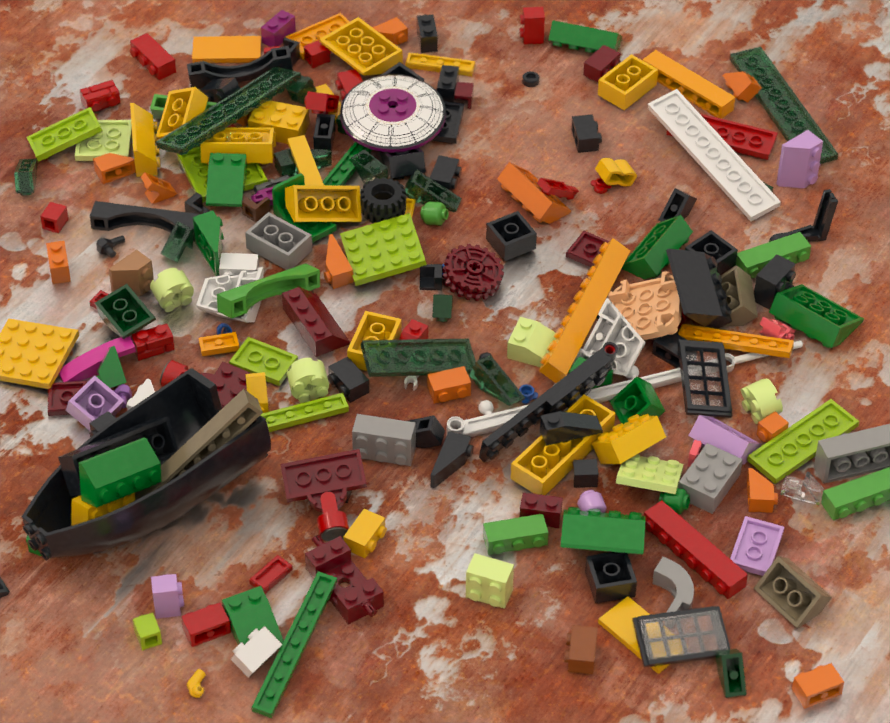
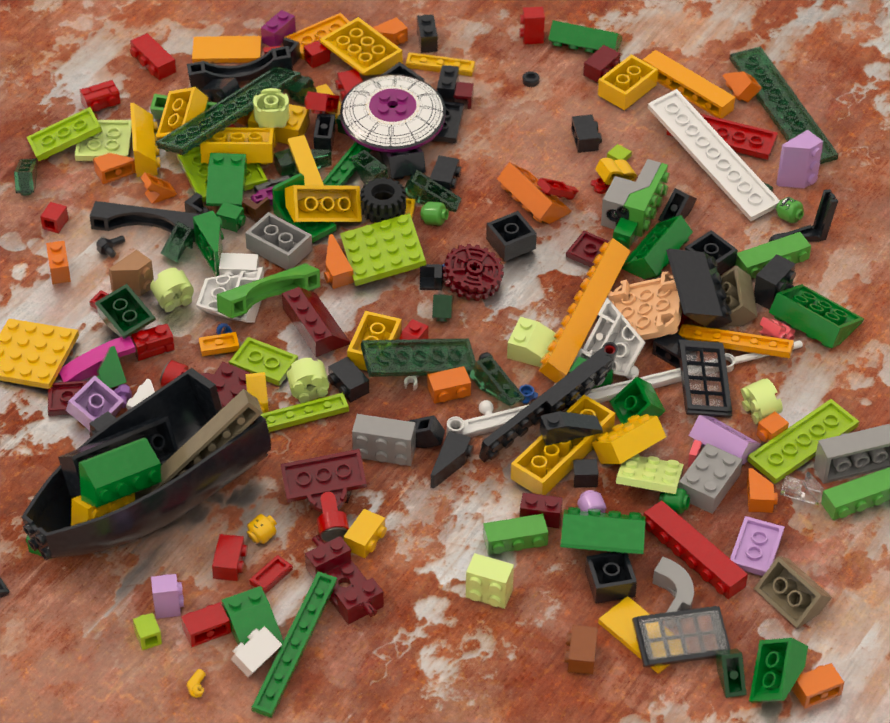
none -> red brick [212,534,248,581]
none -> green brick [216,202,246,232]
none -> yellow head [246,514,277,544]
none -> yellowish green brick [253,88,290,128]
none -> piece [601,159,670,237]
none -> lime tile [607,144,632,161]
none -> green brick [613,218,638,249]
none -> green slope [749,638,808,703]
none -> bright green head [776,197,804,223]

